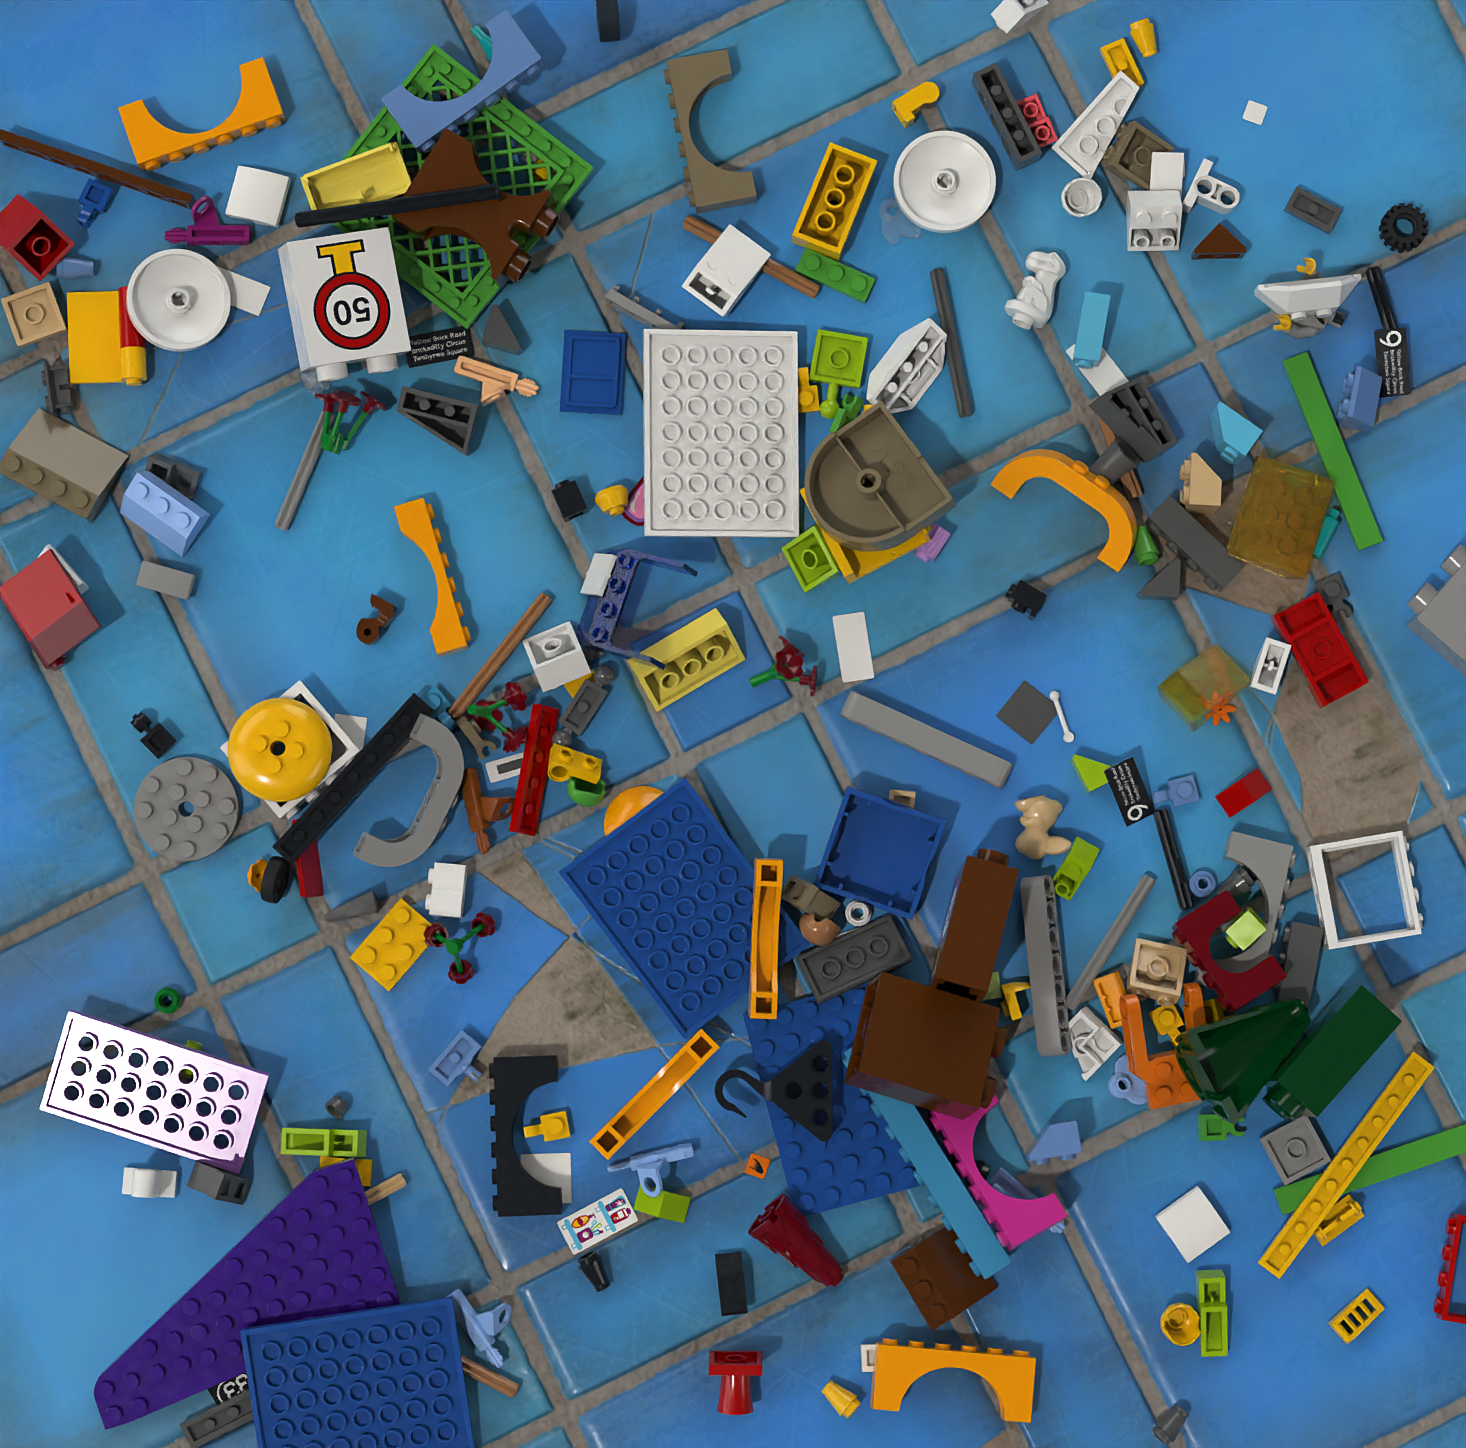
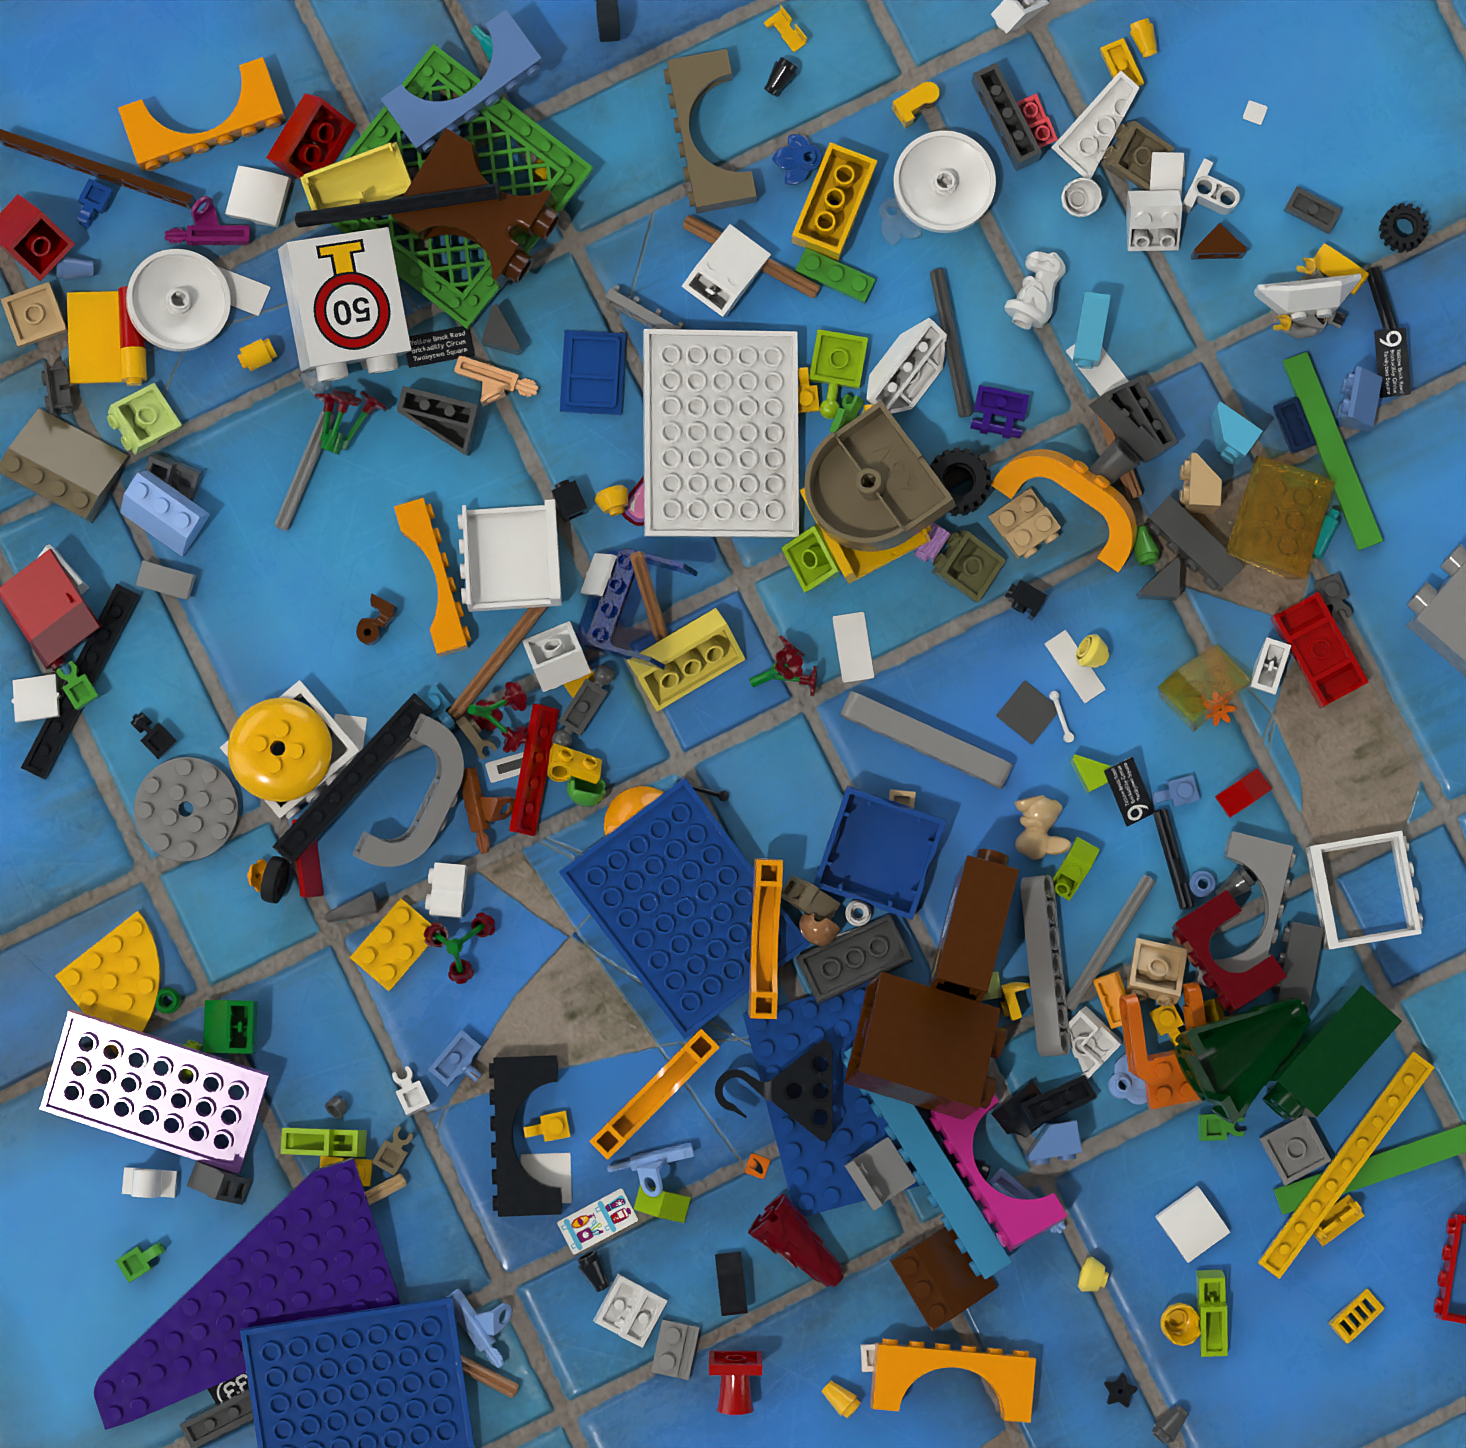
lime slope [1225,907,1268,951] -> none
none -> white piece [11,674,61,723]
none -> black tile [21,583,141,780]
none -> yellow plate [55,911,161,1057]
none -> bright green plate [57,661,100,711]
none -> yellowish green plate [107,383,182,455]
none -> bright green plate [115,1242,166,1283]
none -> green slope [203,1000,258,1054]
none -> yellow brick [237,338,277,372]
none -> red slope [266,93,356,181]
none -> dark tan plate [372,1126,414,1176]
none -> white plate [392,1066,431,1117]
none -> white panel [458,499,562,612]
none -> white slope [593,1274,667,1348]
none -> medium nougat axle [630,551,668,642]
none -> light grey plate [651,1319,700,1380]
none -> black hinge [676,779,729,801]
none -> yellow piece [763,5,807,52]
none -> black cone [764,57,798,97]
none -> blue plate [772,134,823,185]
none -> light grey bracket [844,1137,916,1211]
none -> black tyre [930,447,991,516]
none -> olive plate [932,530,1006,603]
none -> dark purple plate [970,385,1029,439]
none -> tan plate [988,488,1061,560]
none -> black slope [990,1081,1043,1138]
none -> black plate [1017,1075,1097,1130]
none -> white sticker [1044,630,1106,703]
none -> light yellow cone [1076,634,1109,668]
none -> light yellow cone [1077,1257,1109,1292]
none -> black plate [1104,1373,1138,1408]
none -> dark blue plate [1273,397,1317,455]
none -> yellow slope [1313,243,1369,295]

